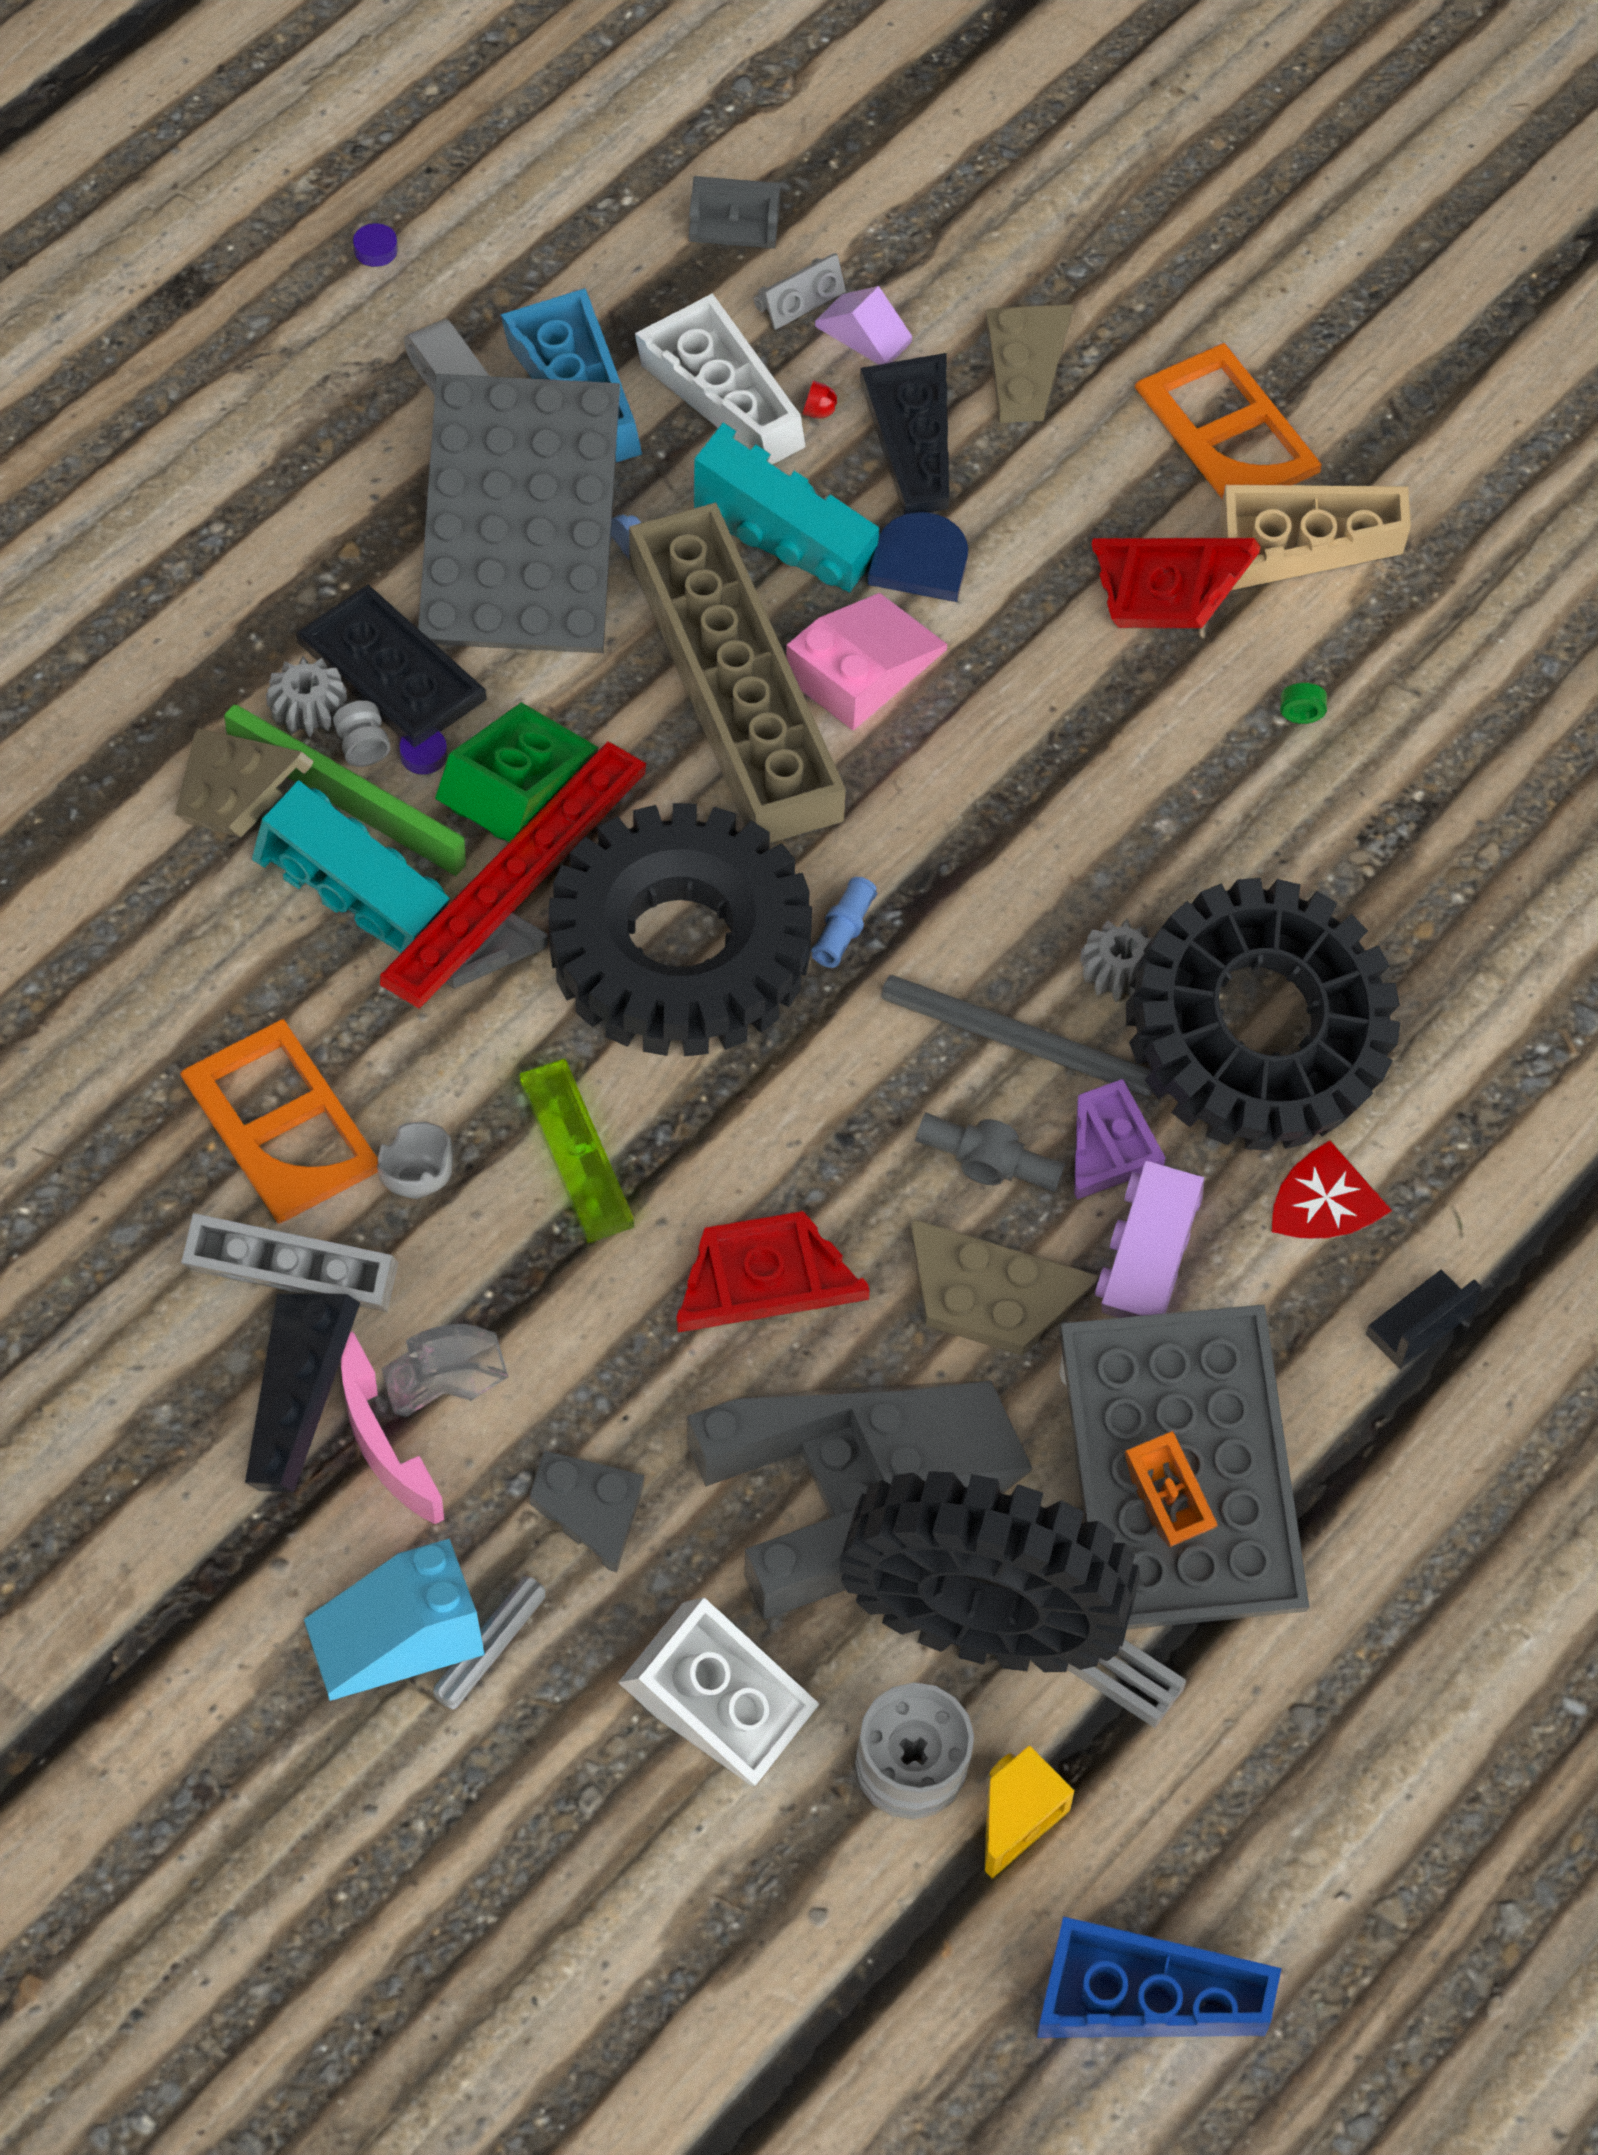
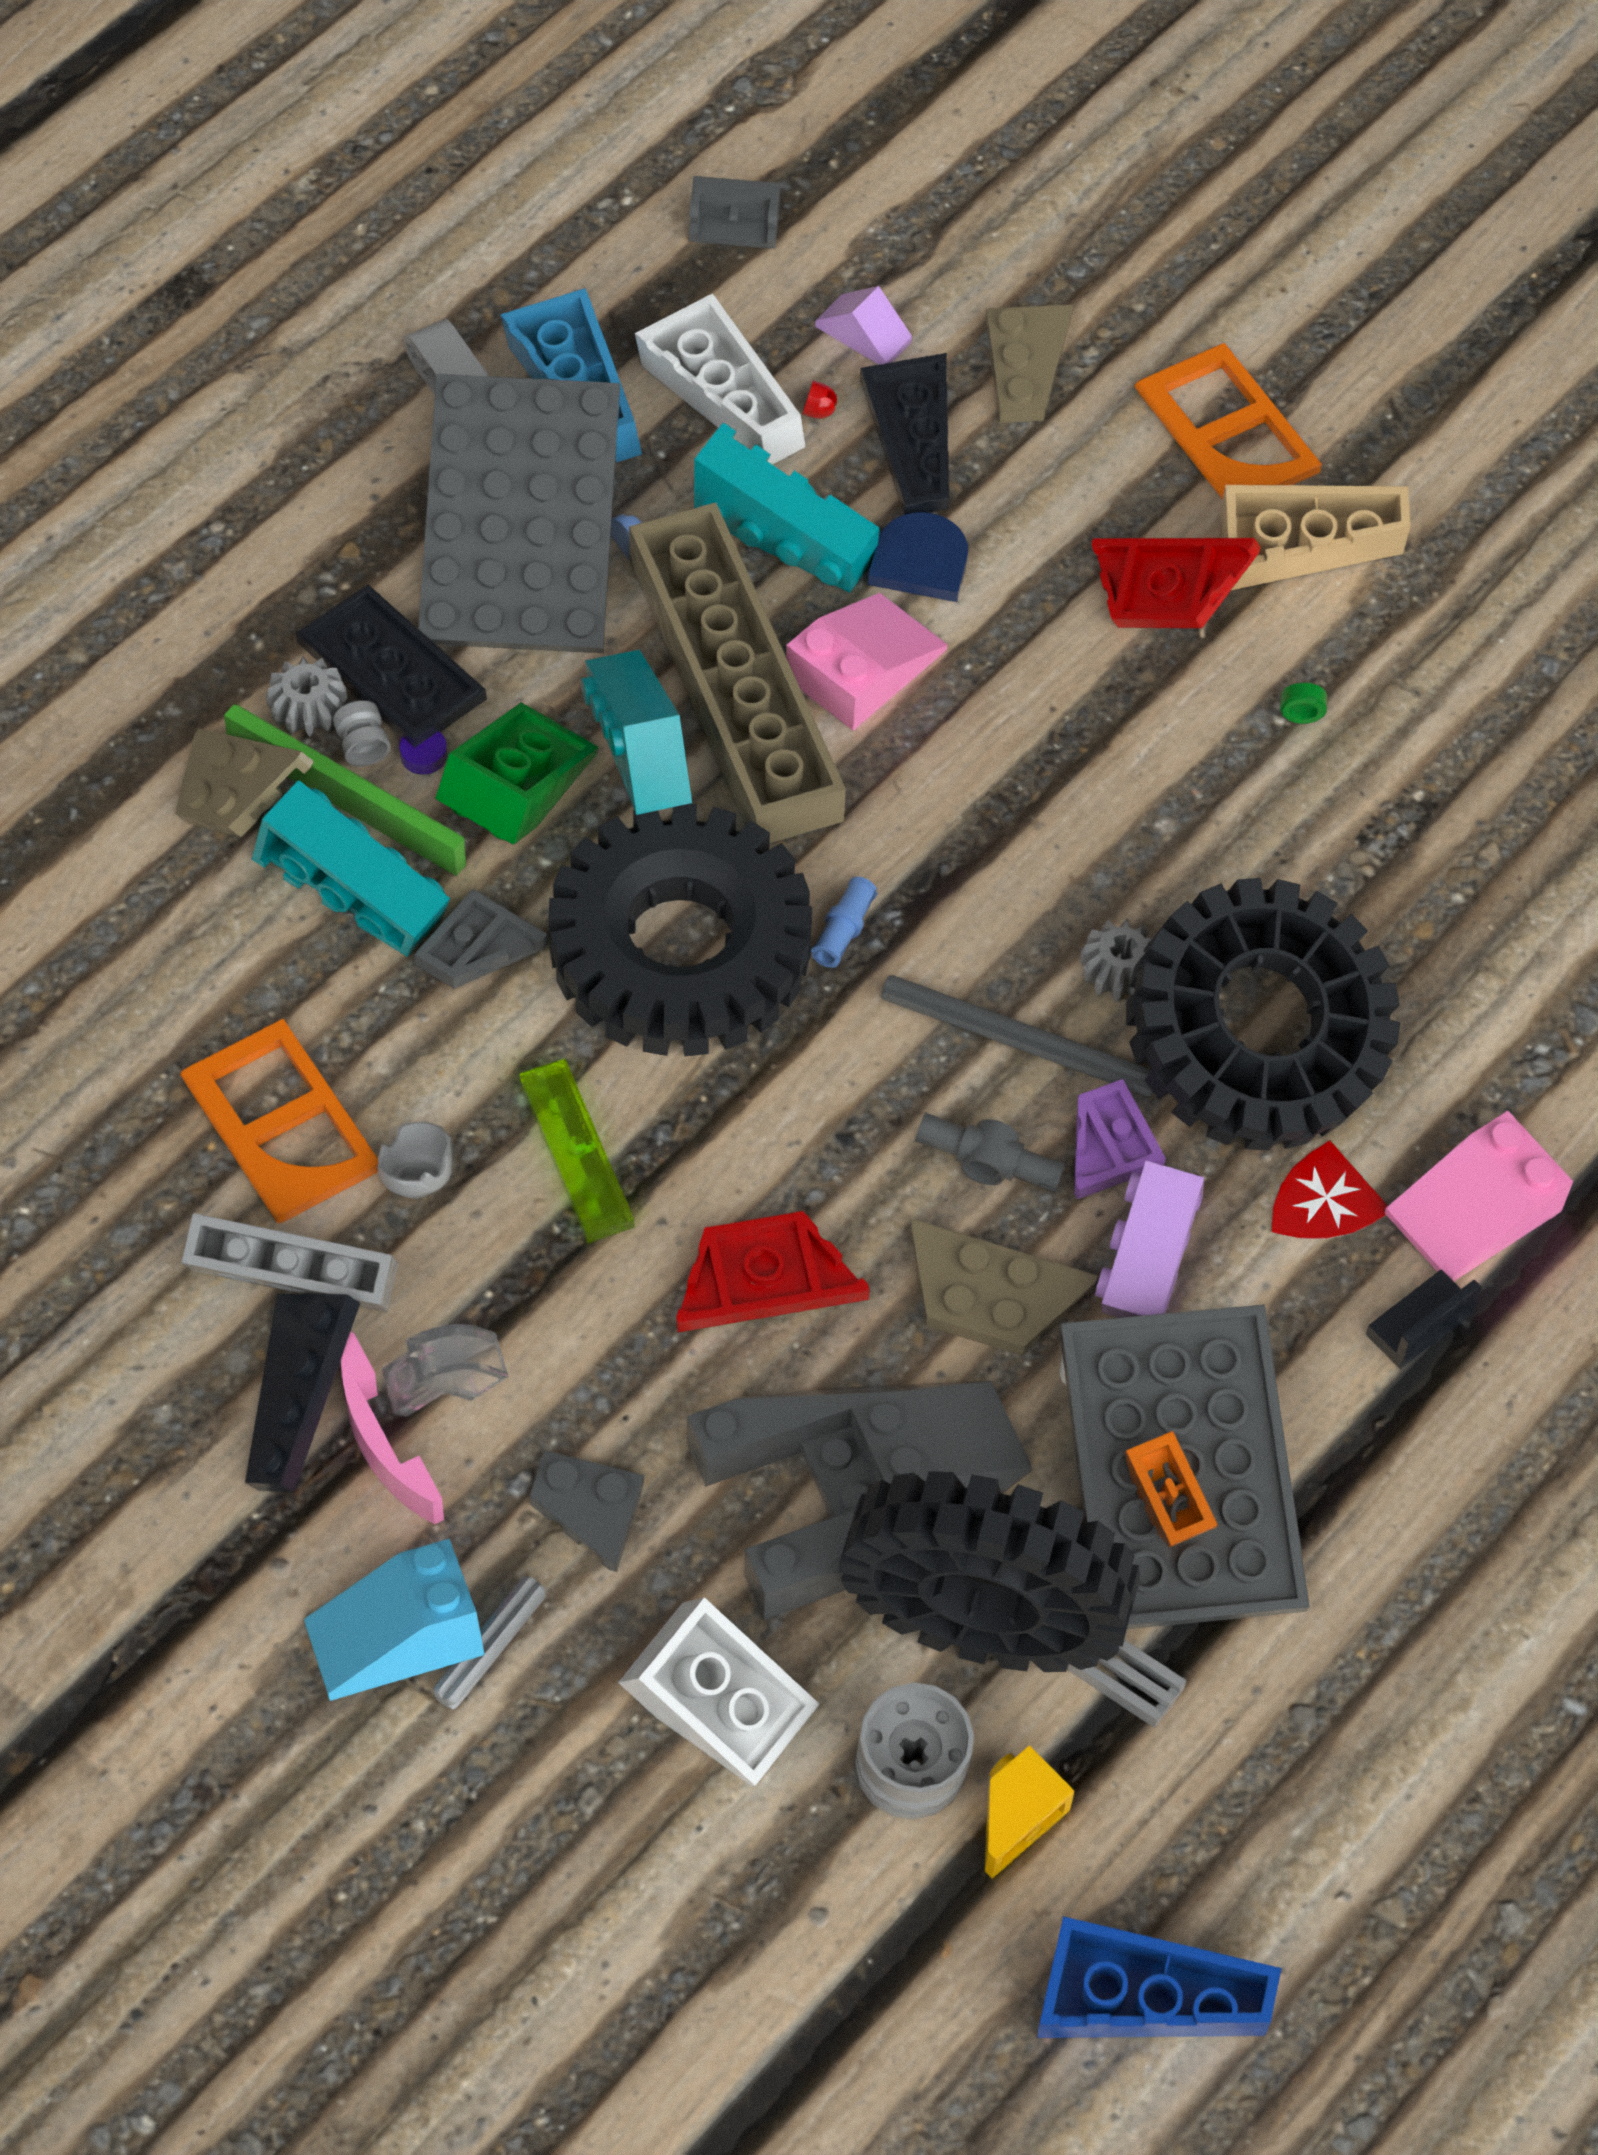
dark purple tile [353,223,398,267] -> none
red tile [380,741,646,1009] -> none
light grey hinge [753,253,846,330] -> none
none -> teal wedge [580,649,692,815]
none -> bright pink slope [1385,1111,1573,1281]

